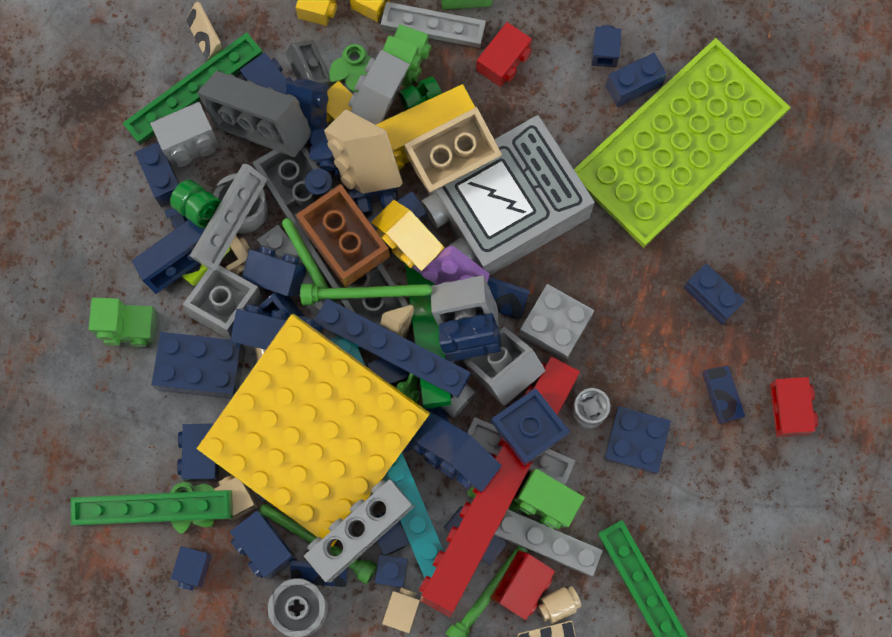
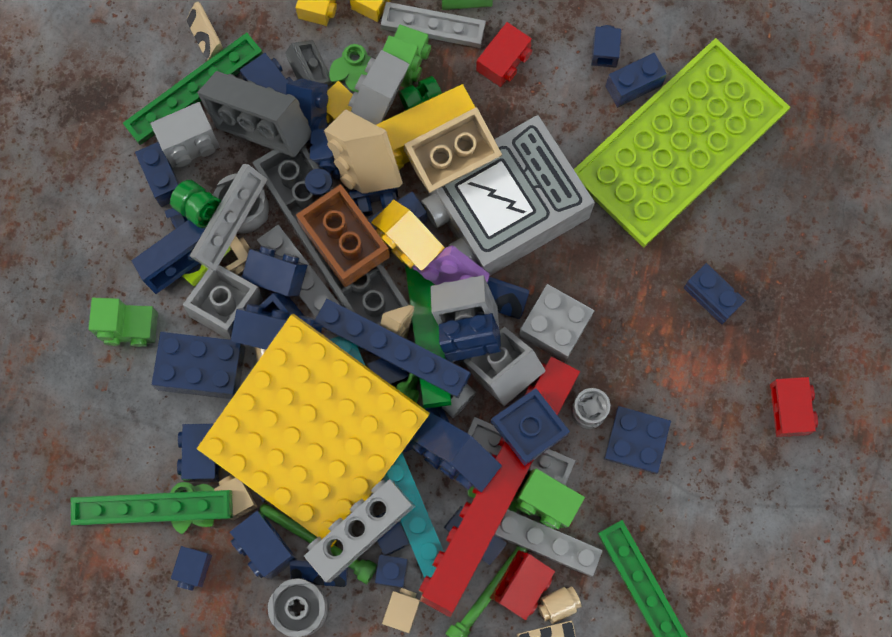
bright green piece [282,218,337,336] -> none
bright green piece [300,283,432,306] -> none
dark blue slope [702,366,745,424] -> none

